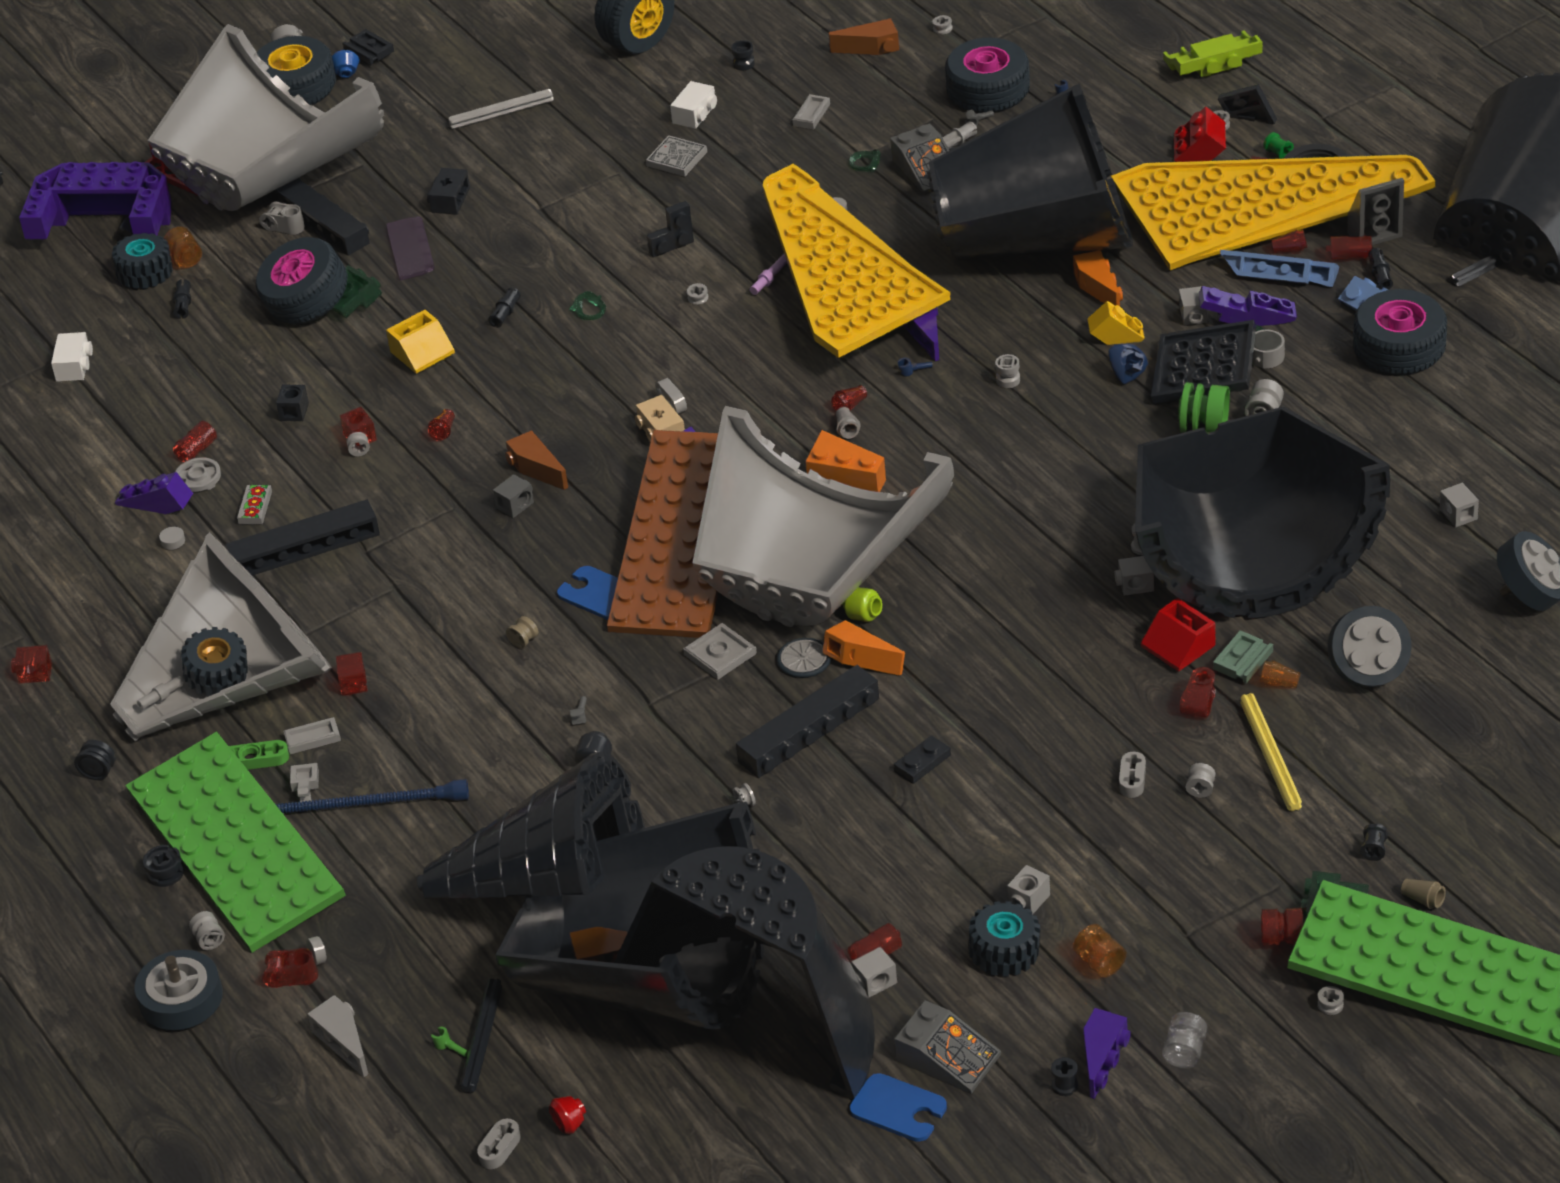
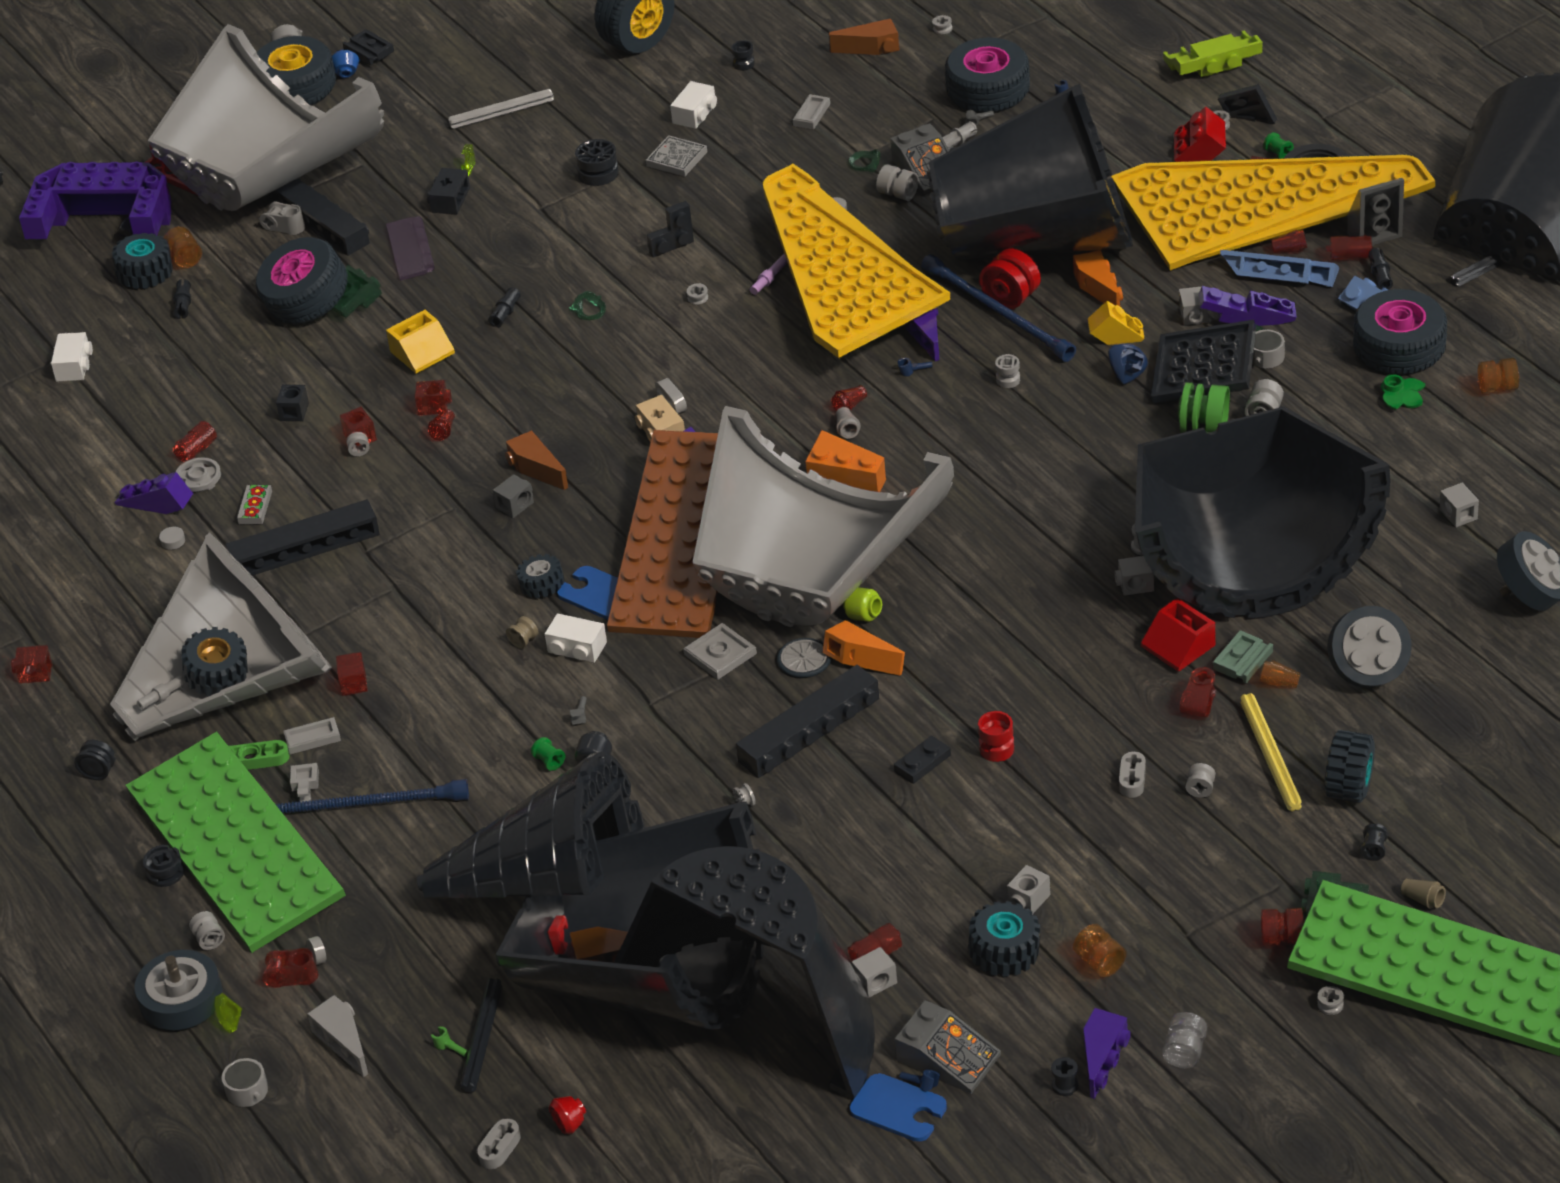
none -> clear neon green tile [215,993,242,1033]
none -> piece [222,1058,268,1107]
none -> clear red brick [415,380,452,416]
none -> clear neon green tile [461,144,476,176]
none -> black wheel [516,554,564,598]
none -> green bush [531,737,566,771]
none -> white brick [545,614,607,663]
none -> red tile [548,915,568,955]
none -> black wheel [575,139,619,186]
none -> light grey wheel [876,164,919,201]
none -> dark blue hand [900,1070,940,1091]
none -> dark blue hose [921,254,1076,362]
none -> red wheel [978,711,1014,762]
none -> red wheel [979,248,1041,309]
none -> black wheel [1325,730,1375,803]
none -> green plate [1381,375,1425,409]
none -> clear orange wheel [1478,358,1519,394]

